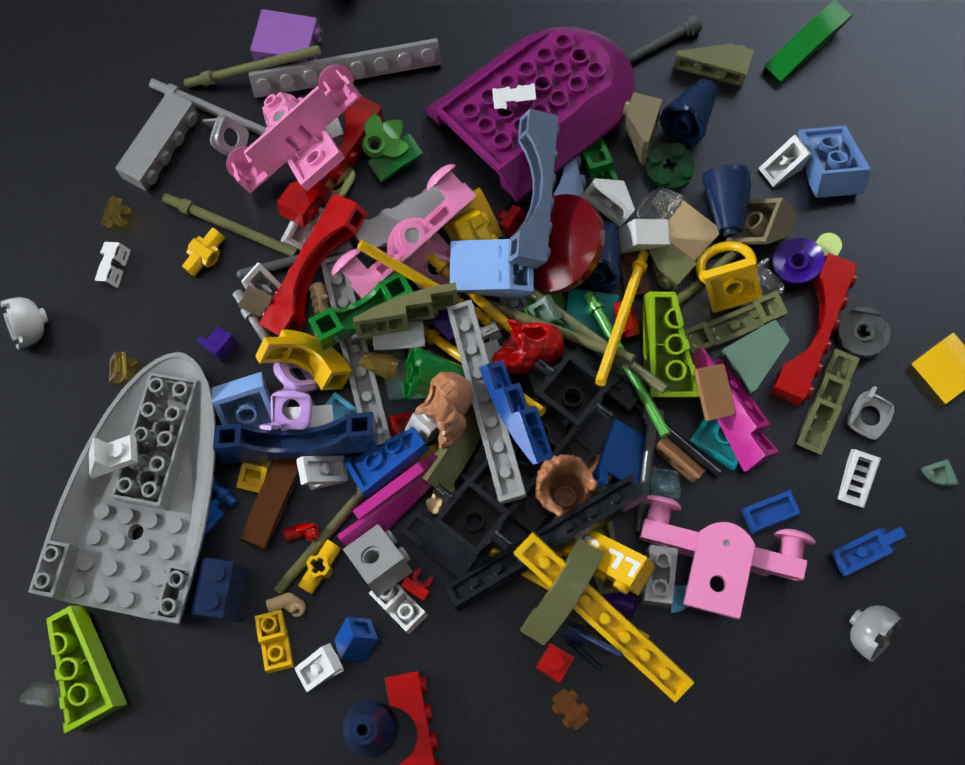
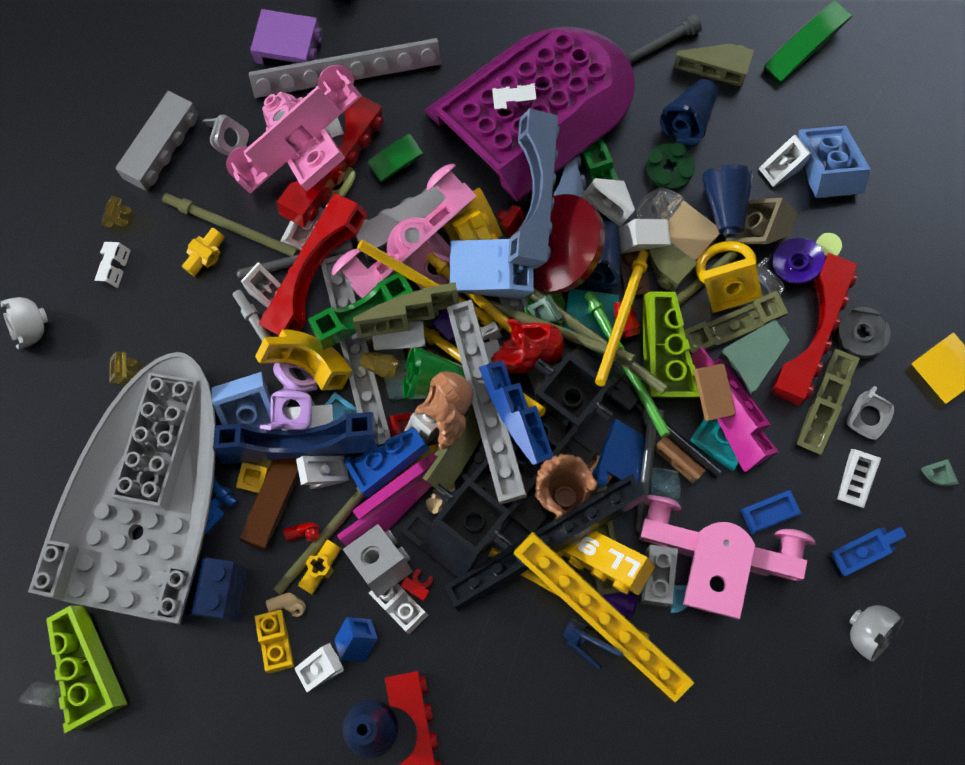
white slope [89,435,138,478] -> none
light grey bar [149,78,266,136] -> none
olive bar [184,45,321,88] -> none
dark purple panel [197,326,239,363] -> none
dark tan tile [238,285,272,317] -> none
tan piece [309,282,330,315] -> none
bright green plate [362,114,409,158] -> none
olive slope [520,538,604,645] -> none
red brick [535,643,574,683] -> none
clear orange piece [551,688,590,730] -> none
dark tan slope [623,92,662,165] -> none

